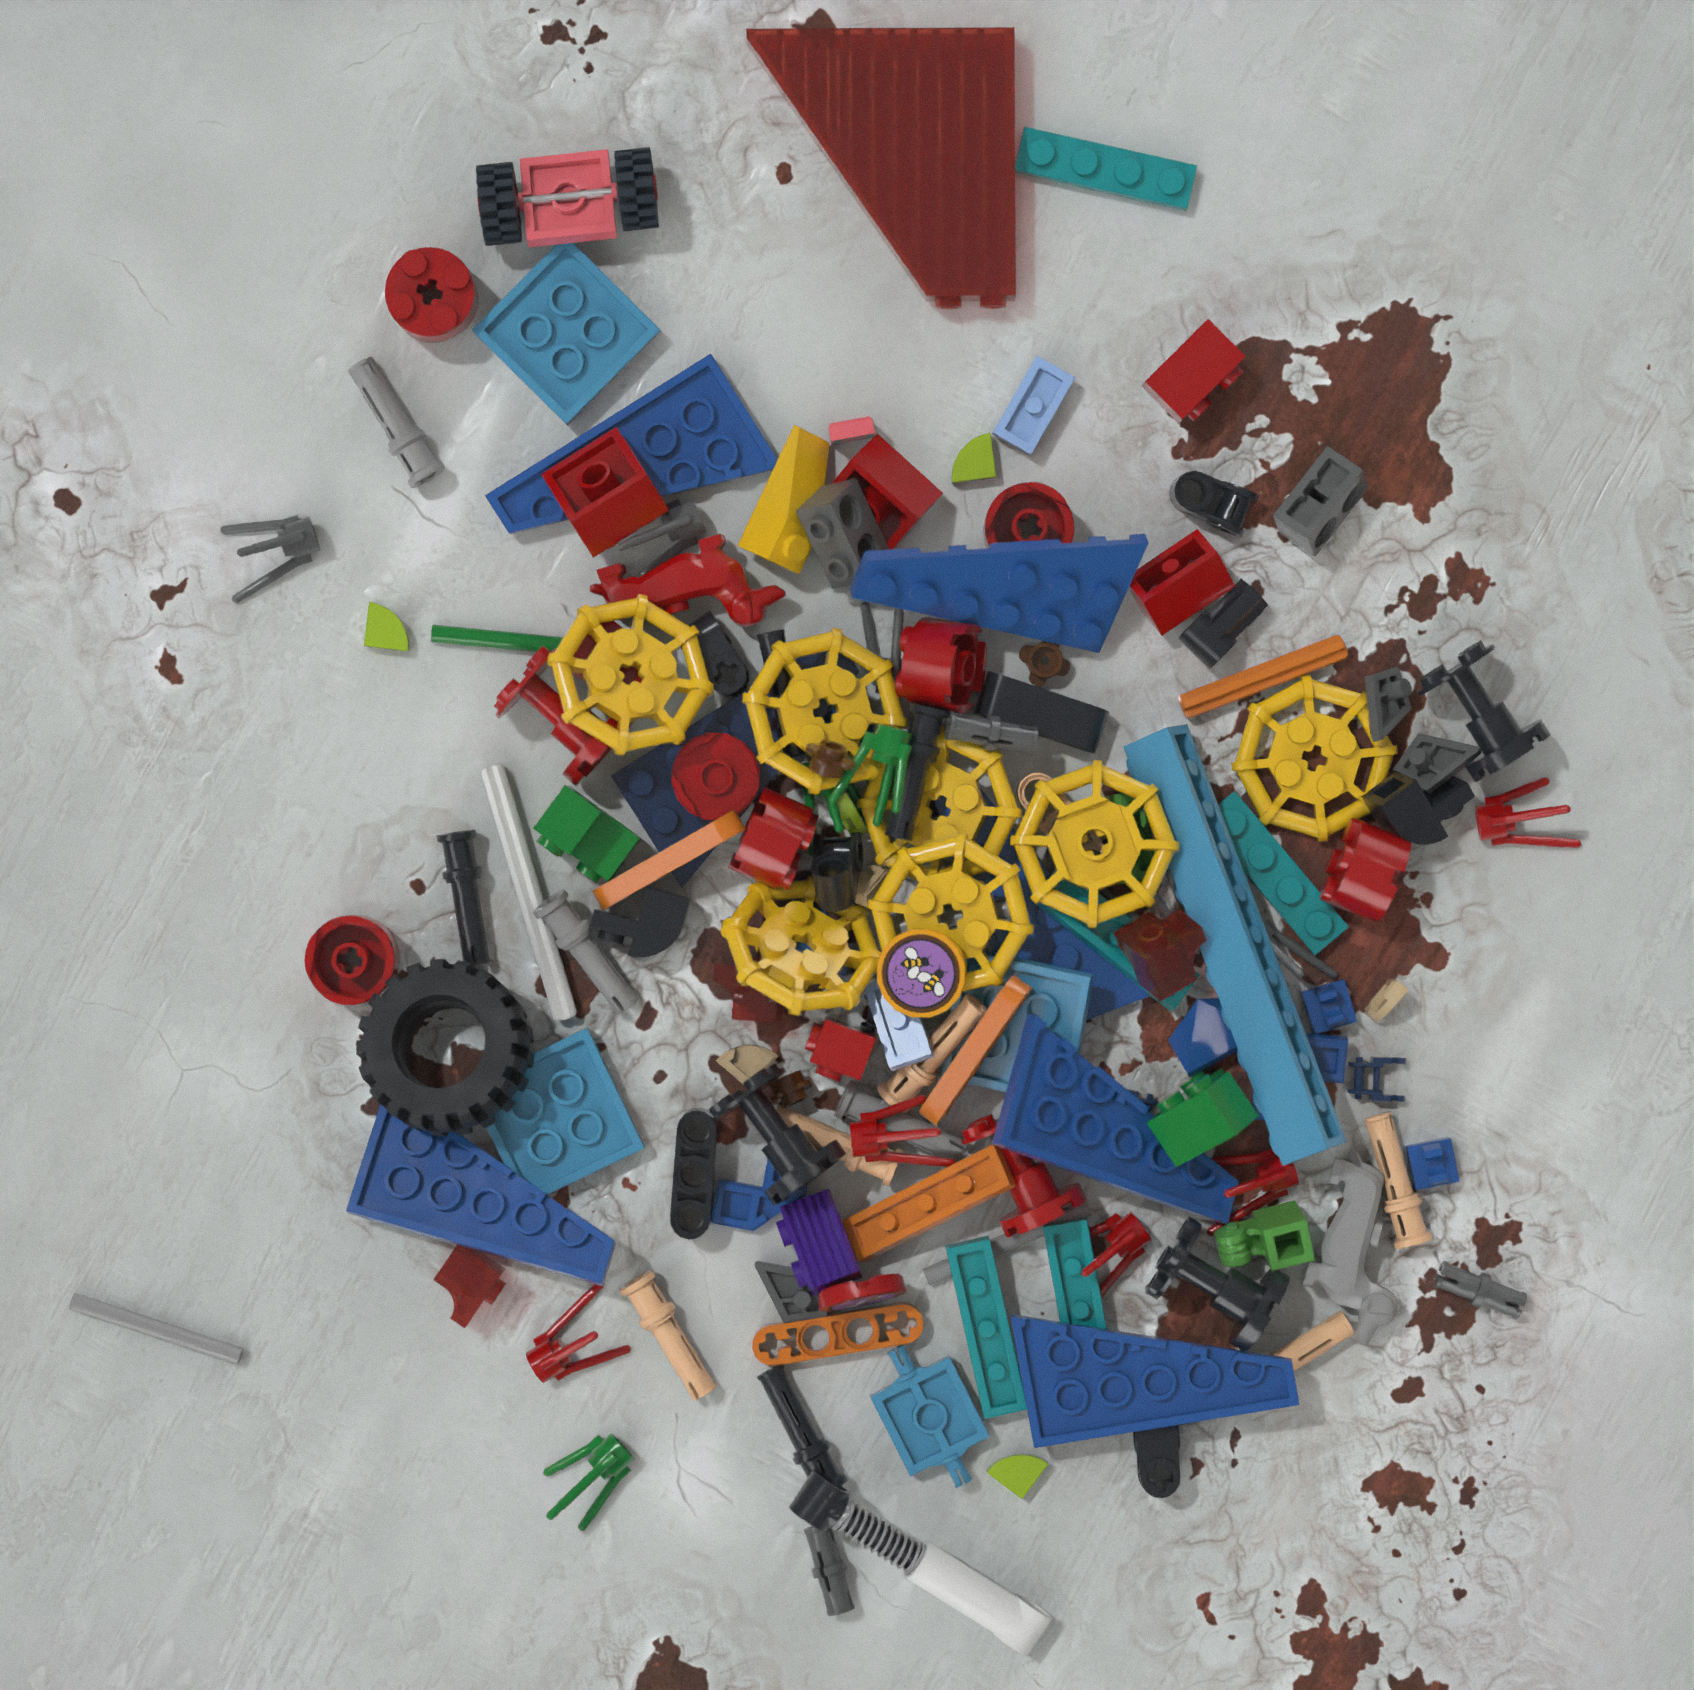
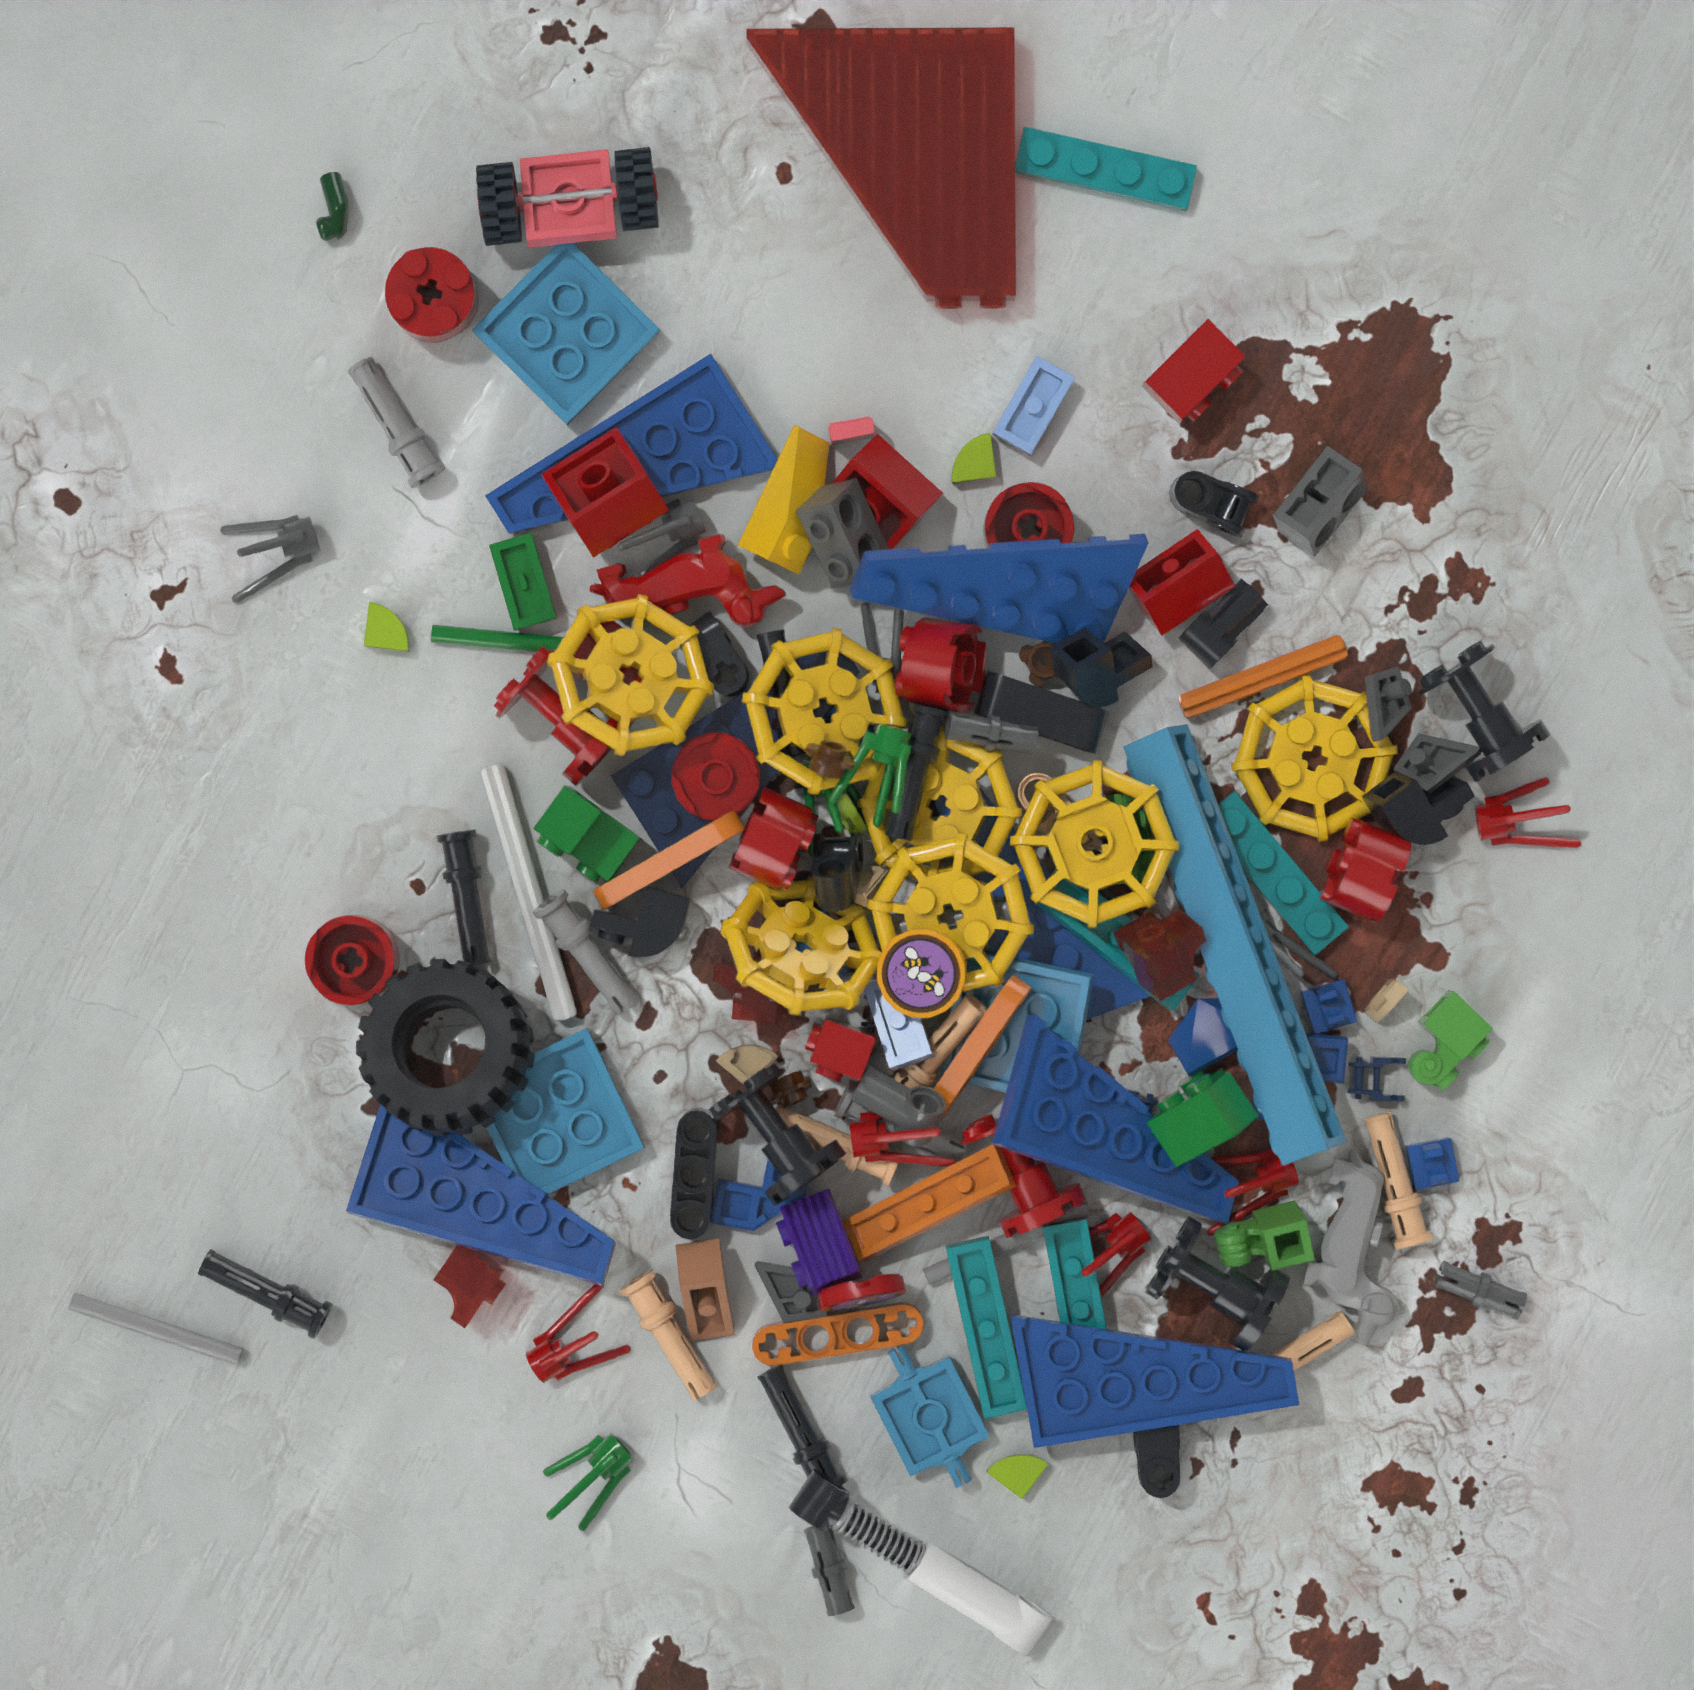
none -> black pin [198,1249,332,1339]
none -> dark green arm [316,172,349,241]
none -> green plate [489,532,557,631]
none -> nougat slope [675,1238,735,1341]
none -> dark grey piece [851,1067,946,1146]
none -> black brick [1049,627,1153,707]
none -> bright green brick [1408,990,1493,1091]

